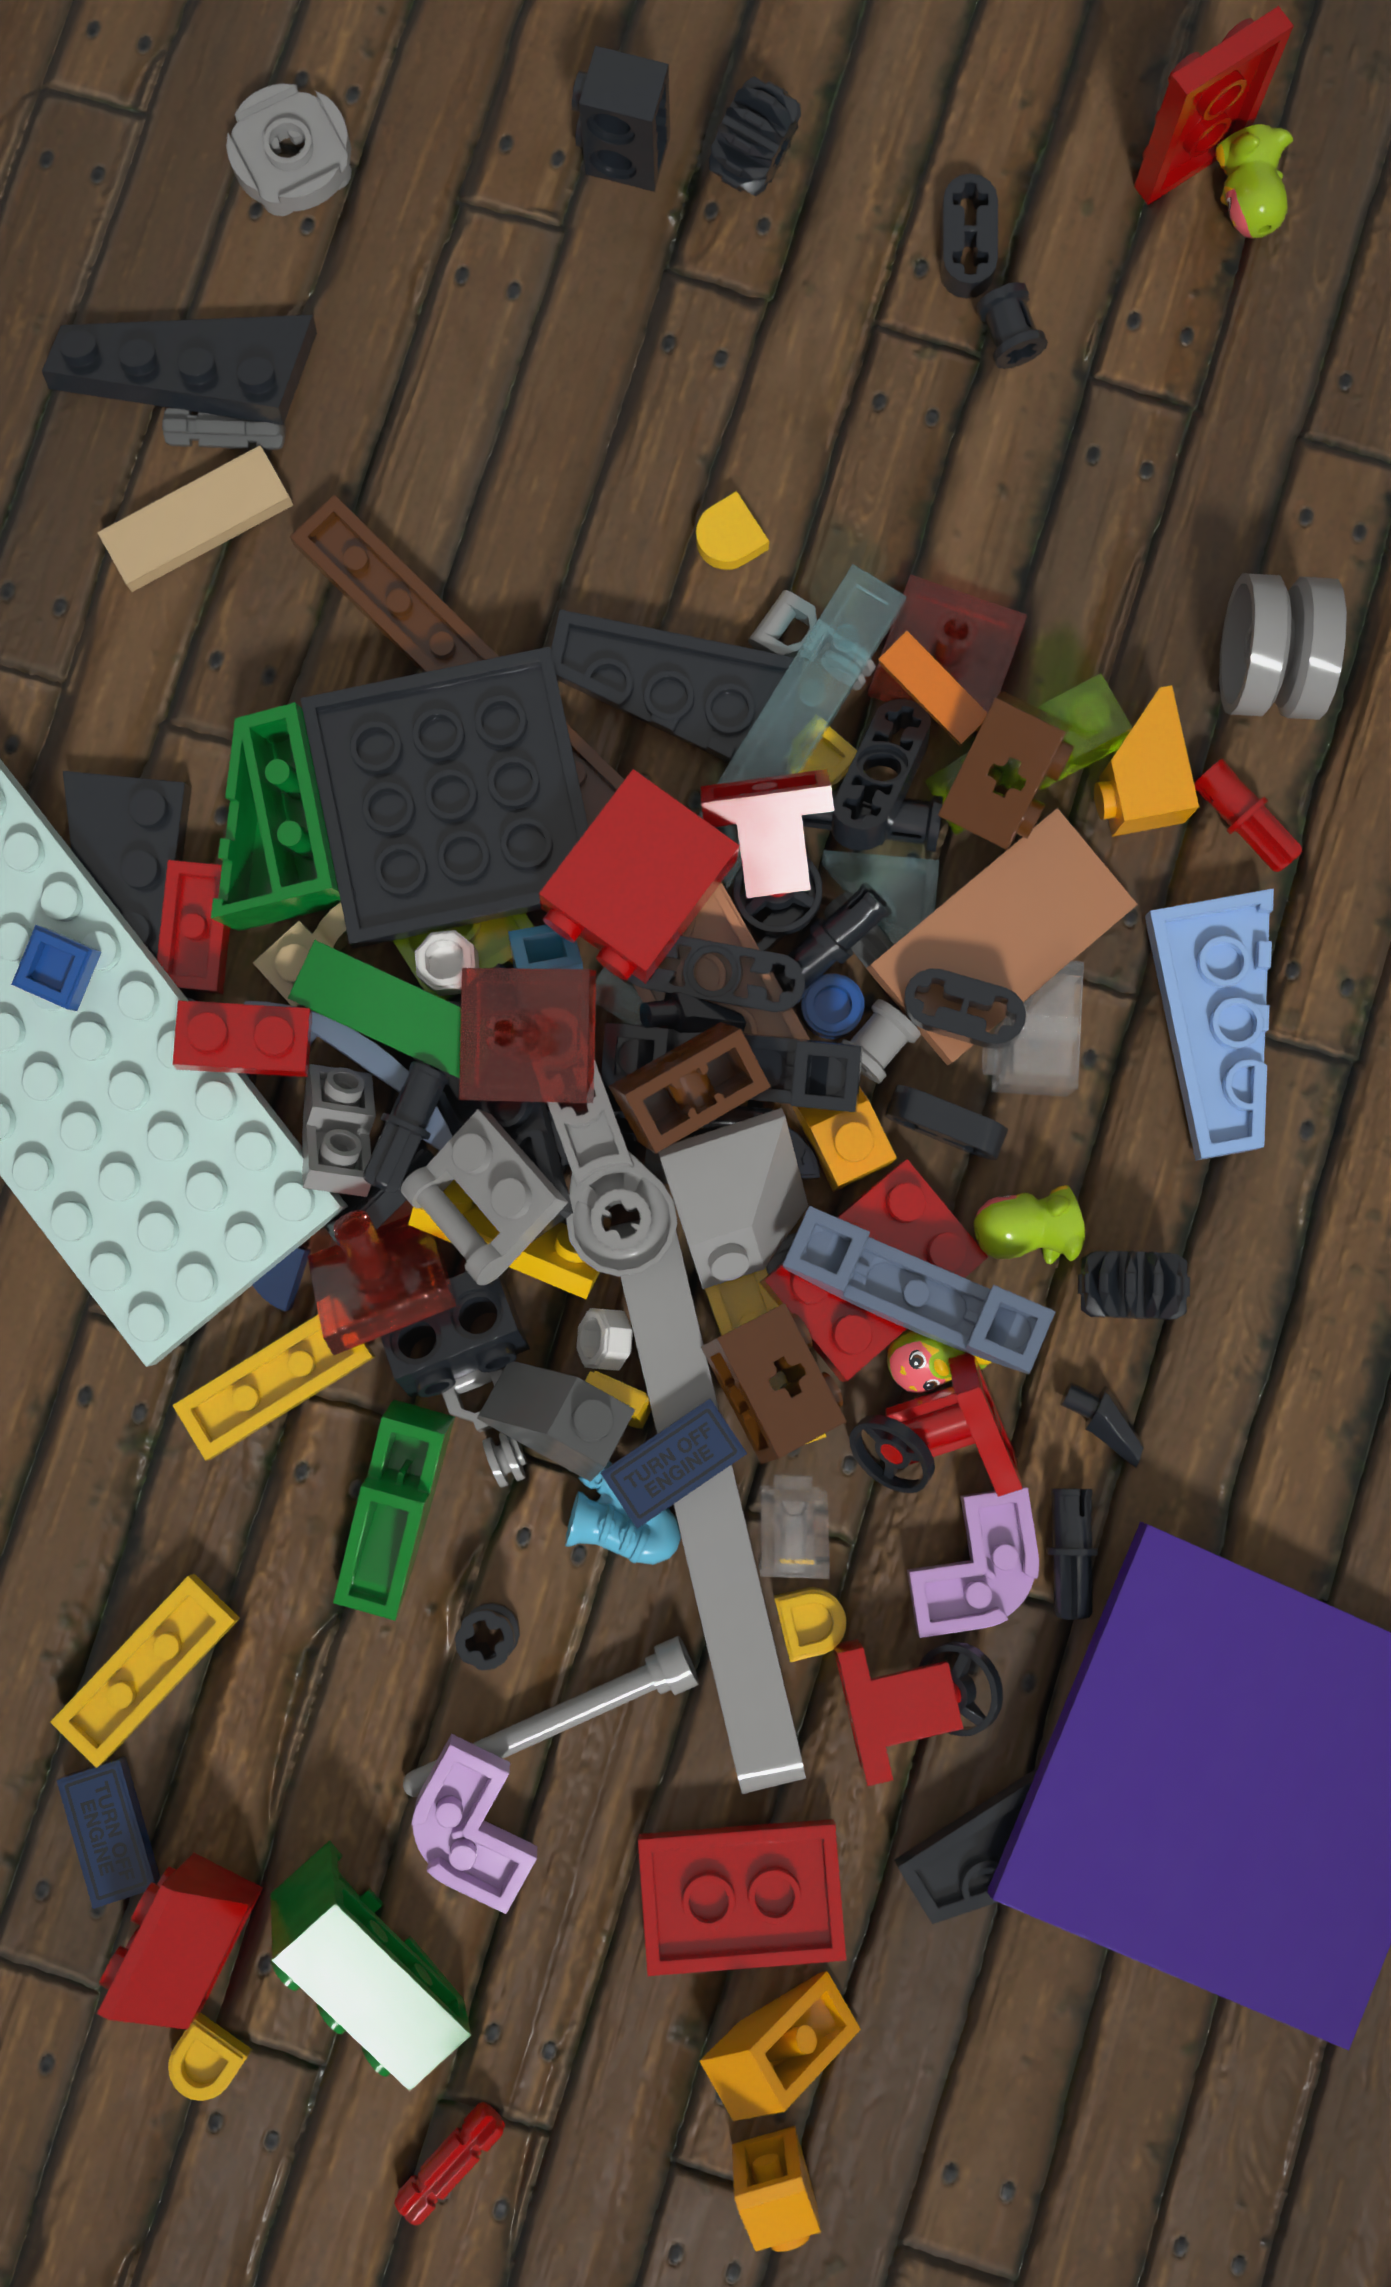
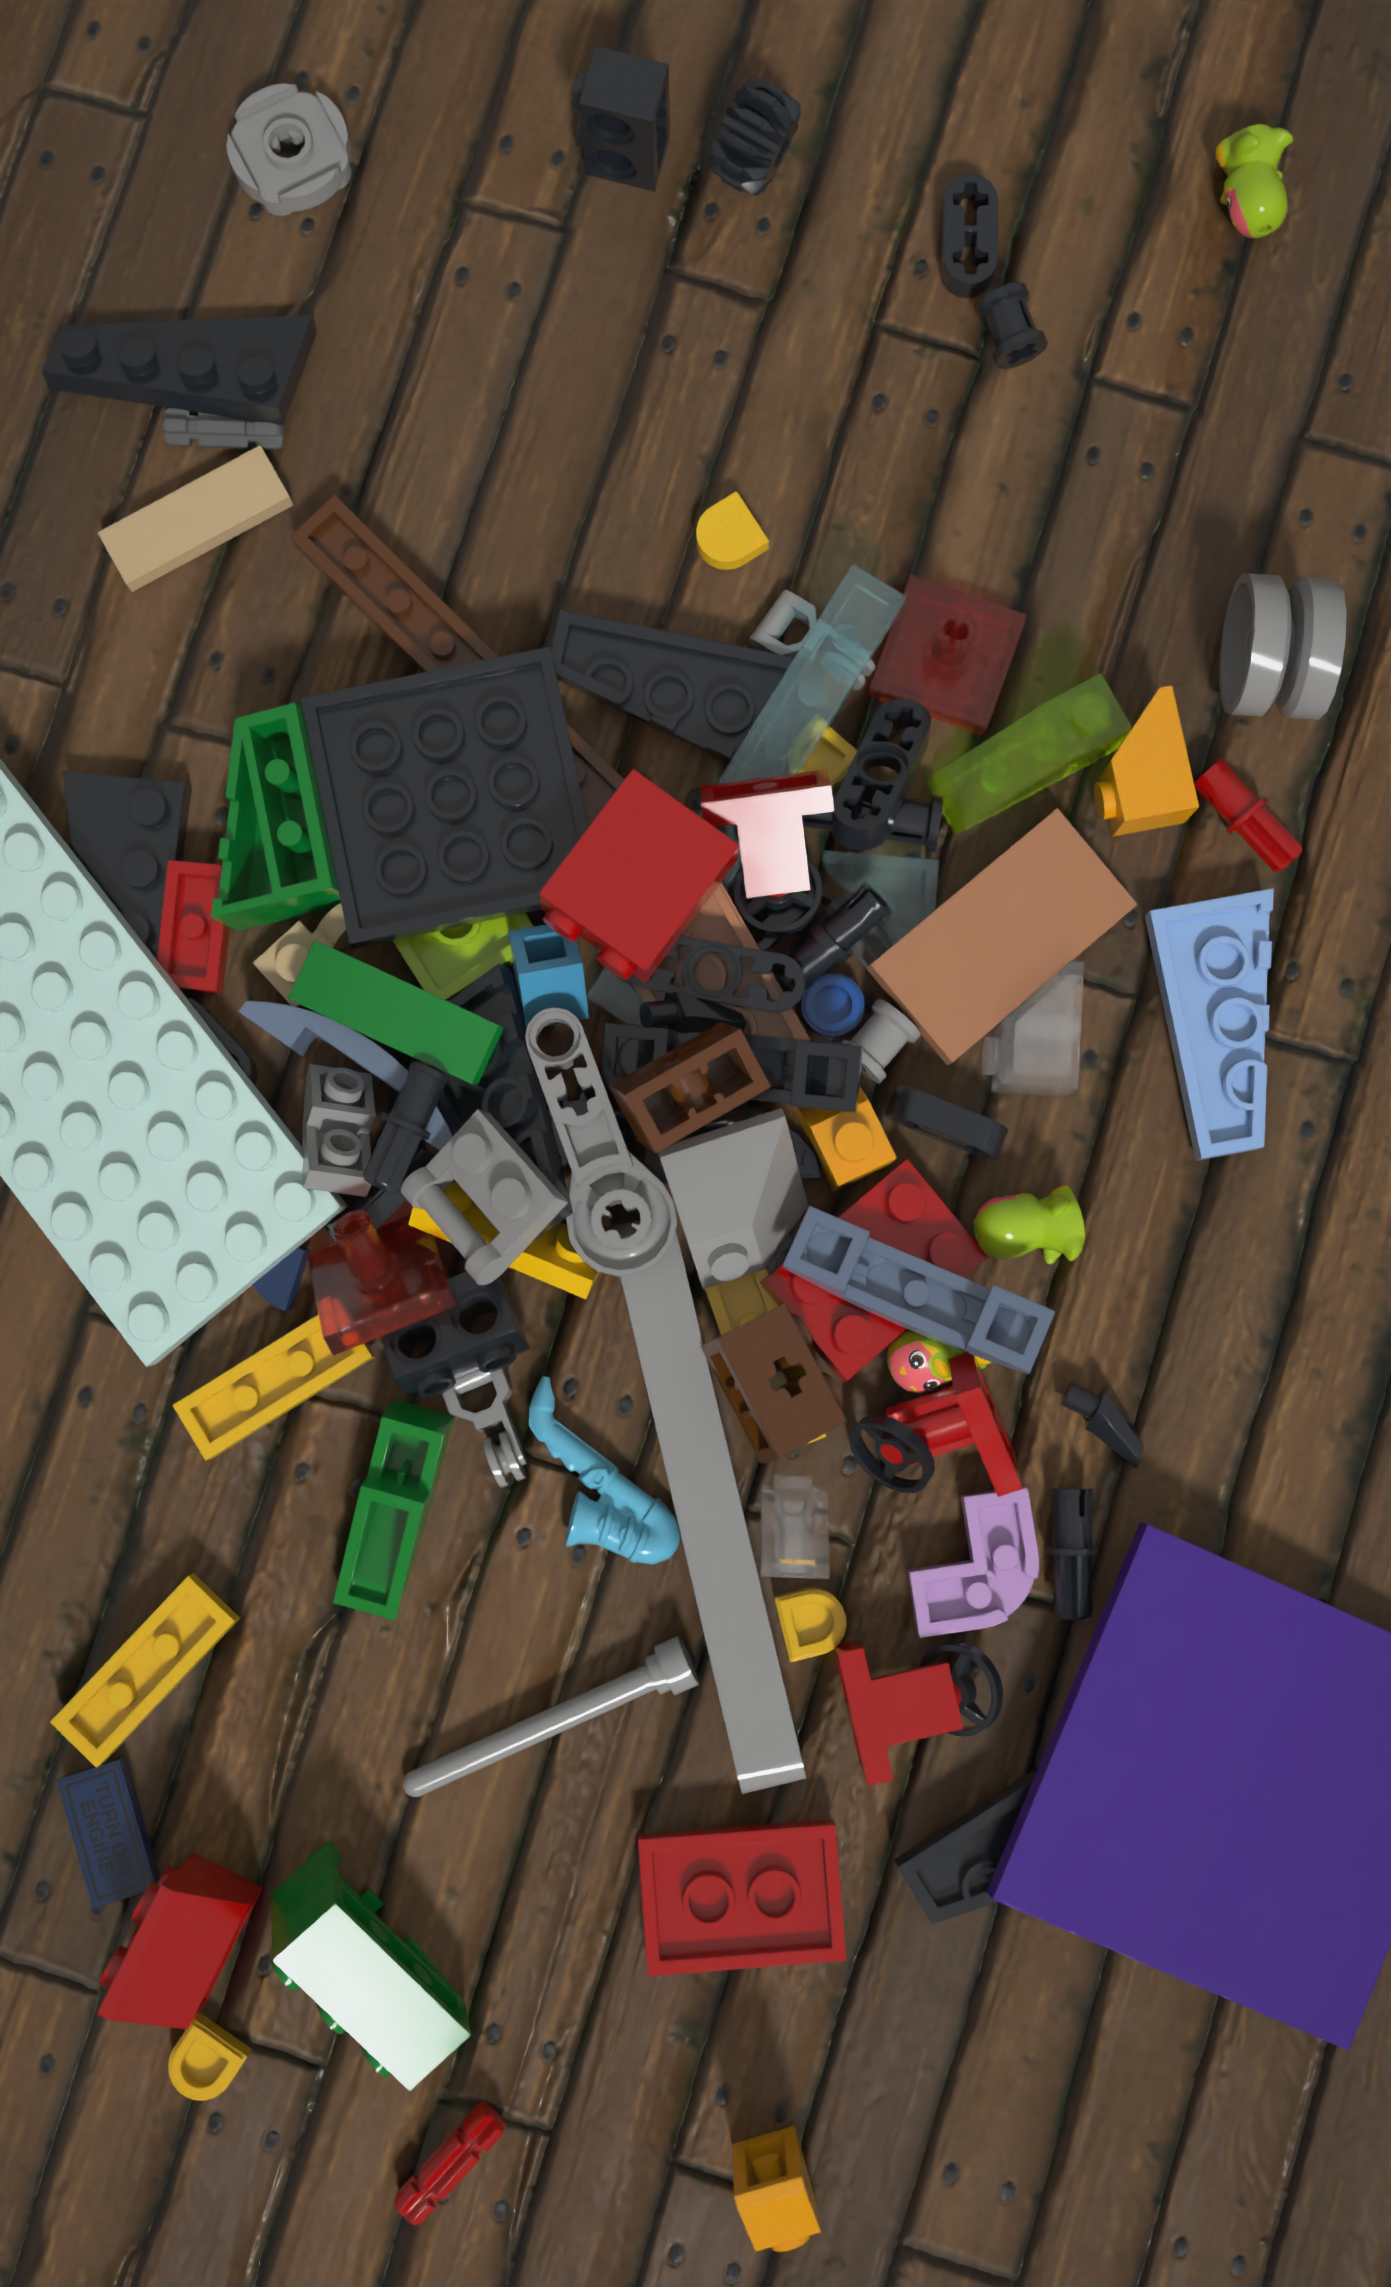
blue tile [11,925,102,1011] -> none
red plate [173,1000,312,1077] -> none
lavender plate [412,1734,537,1914] -> none
white tile [415,930,480,996] -> none
black bush [455,1602,520,1671] -> none
clear red tile [459,968,596,1103] -> none
dark grey slope [477,1361,635,1481] -> none
white tile [576,1308,633,1370] -> none
yellow tile [585,1371,652,1428] -> none
dark blue tile [600,1398,747,1529] -> none
light orange slope [700,1971,861,2121] -> none
orange piece [878,631,987,747] -> none
black beam [904,968,1026,1049] -> none
reddish brown brick [938,691,1075,850] -> none
black gear [1077,1251,1190,1320] -> none
red plate [1134,6,1294,205] -> none

